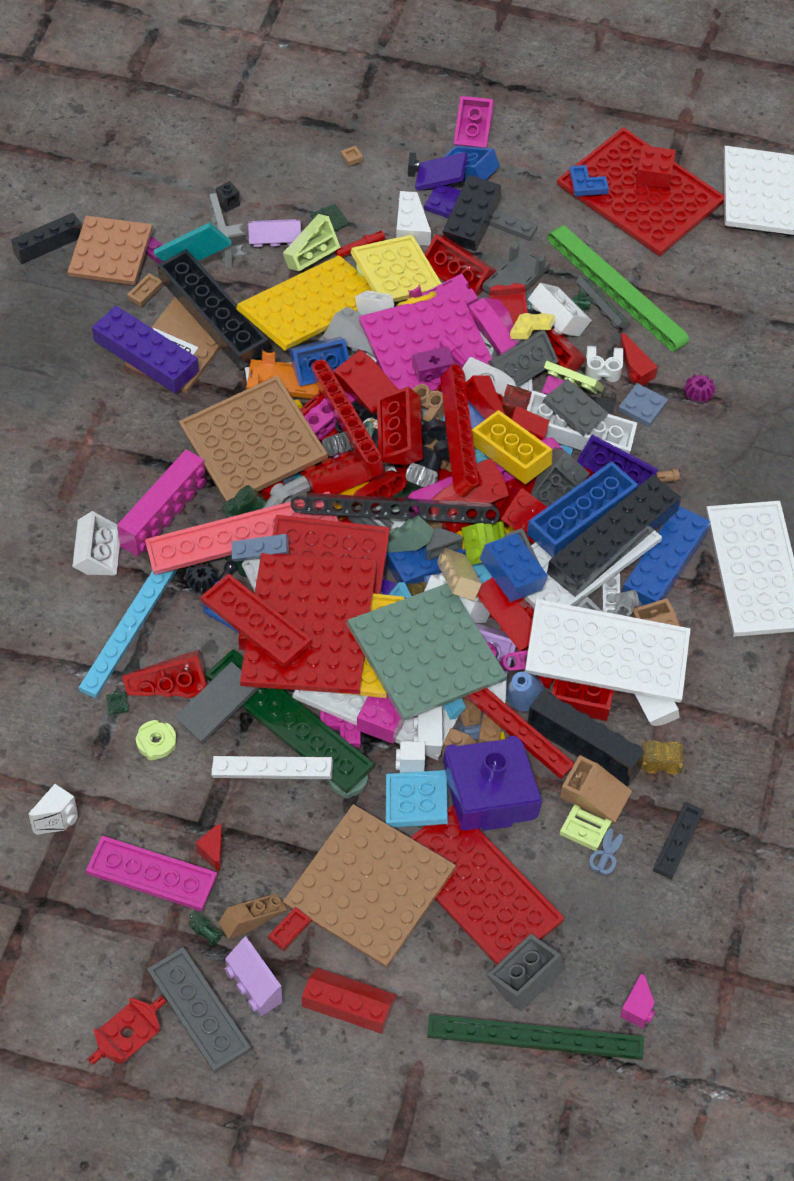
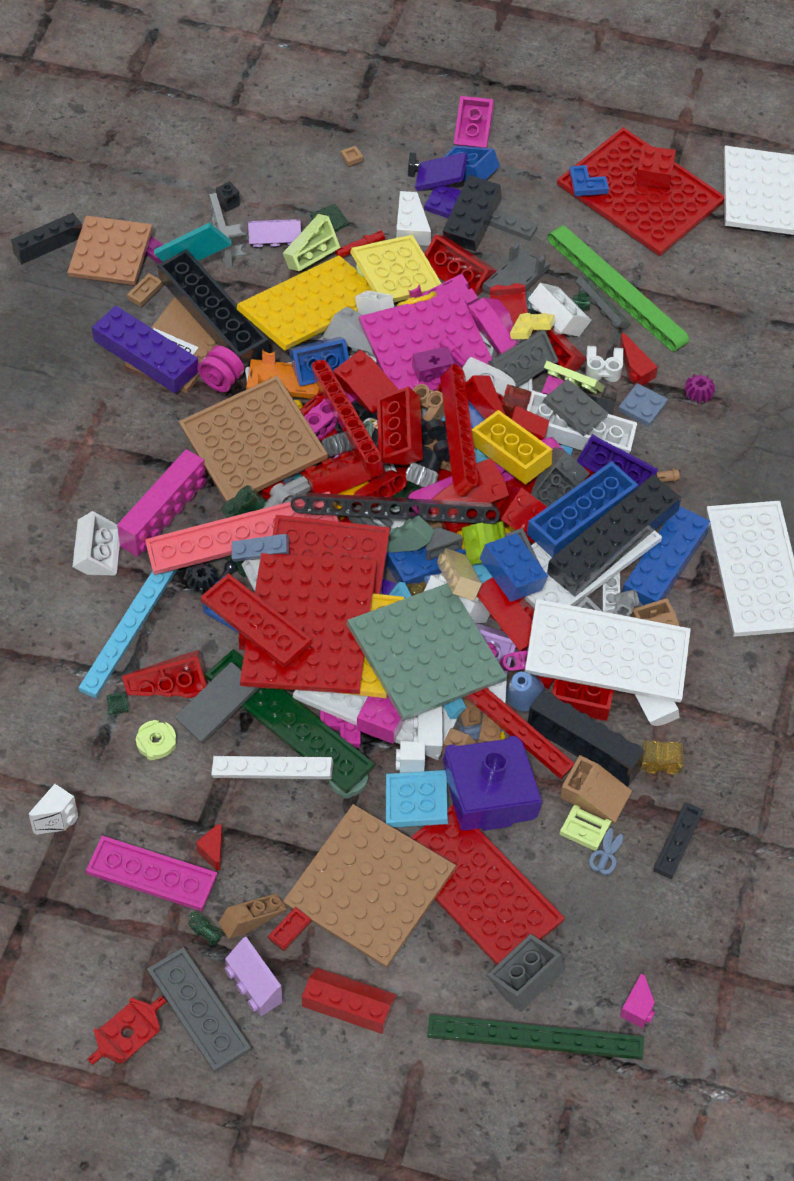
none -> dark pink wheel [197,346,244,392]

